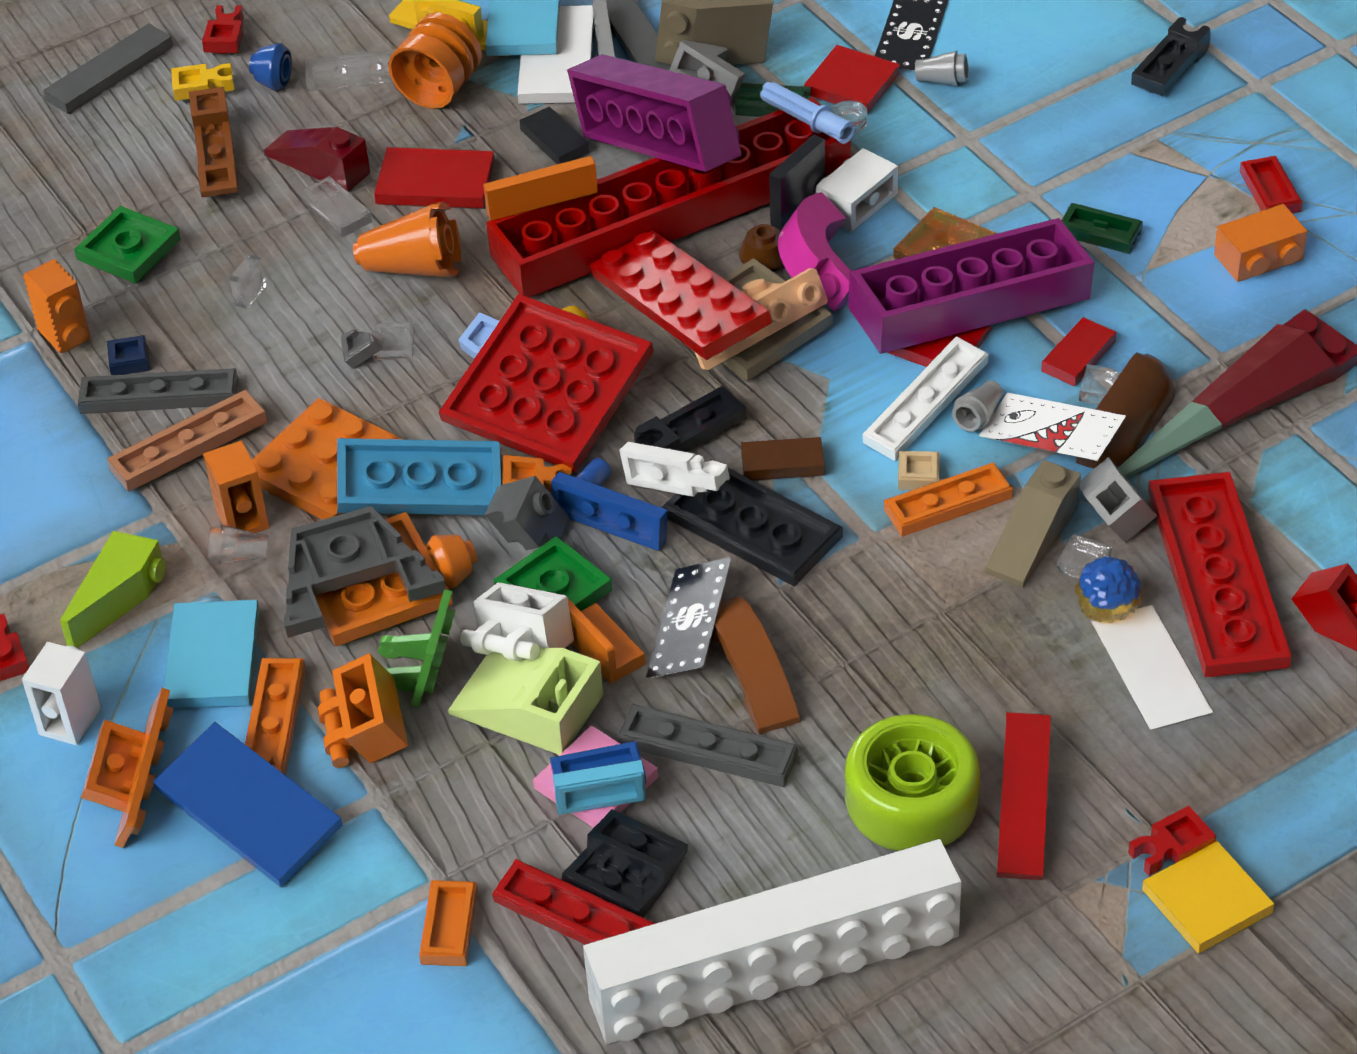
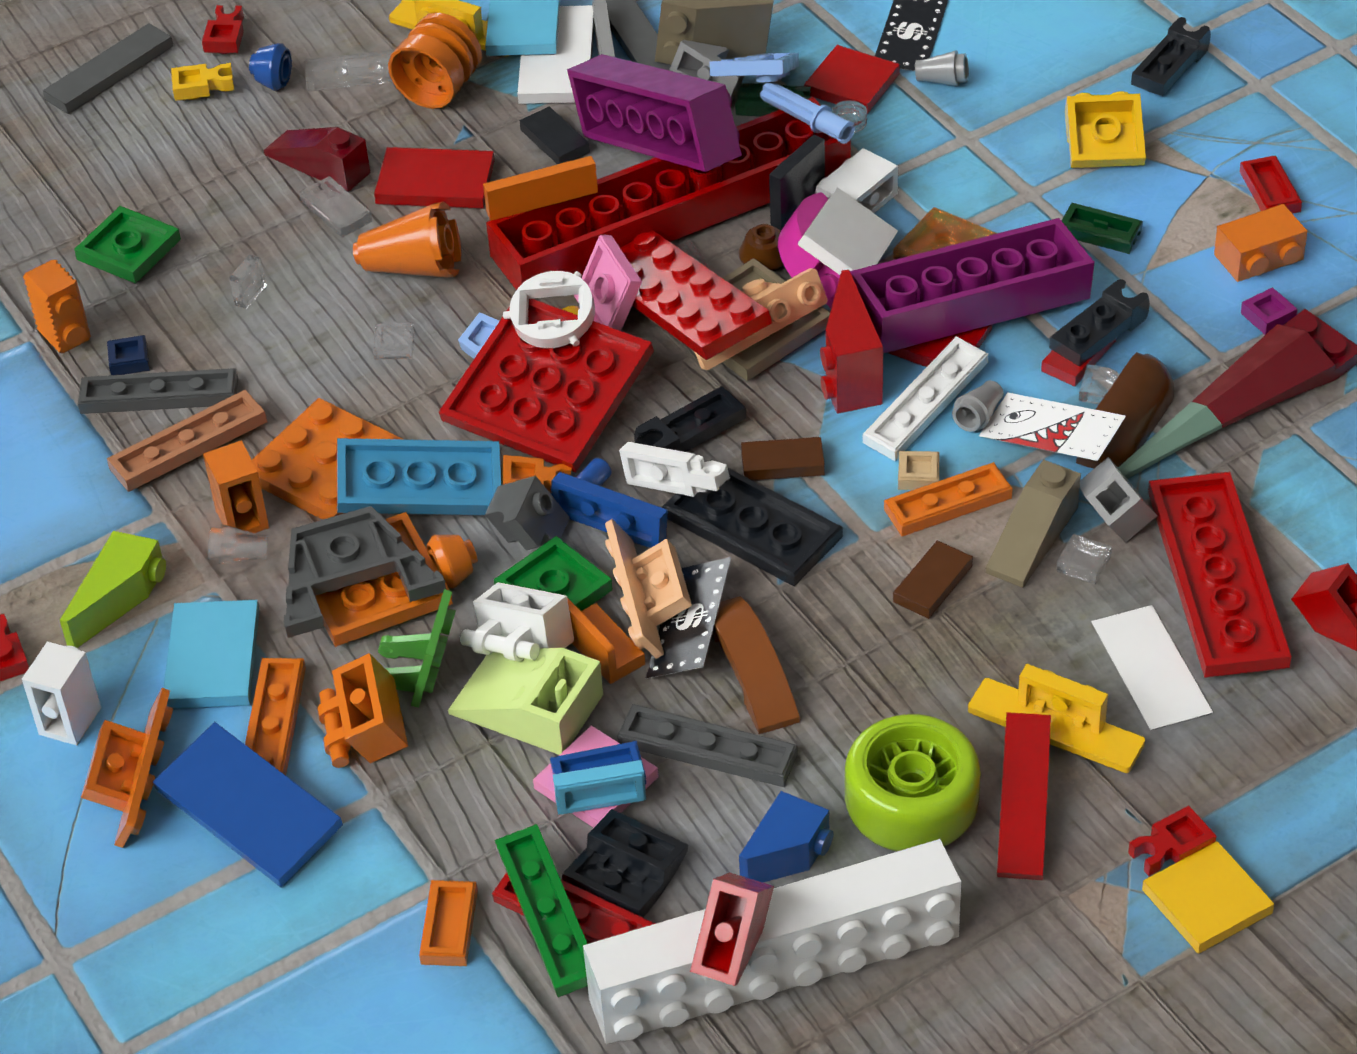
dark orange slope [189,87,238,197] -> none
flat silver tile [341,330,383,369] -> none
blue piece [1075,556,1143,624] -> none
none -> green plate [495,824,588,998]
none -> white piece [503,271,595,348]
none -> bright pink tile [574,235,642,331]
none -> light nougat bracket [605,519,692,659]
none -> slope [690,873,774,986]
none -> light blue wing [709,53,799,82]
none -> blue slope [739,791,834,882]
none -> white tile [798,187,898,275]
none -> red slope [820,269,883,414]
none -> reddish brown tile [893,540,973,619]
none -> yellow bracket [968,664,1145,773]
none -> black plate [1049,279,1150,367]
none -> yellow plate [1065,91,1146,168]
none -> magenta plate [1241,287,1297,335]

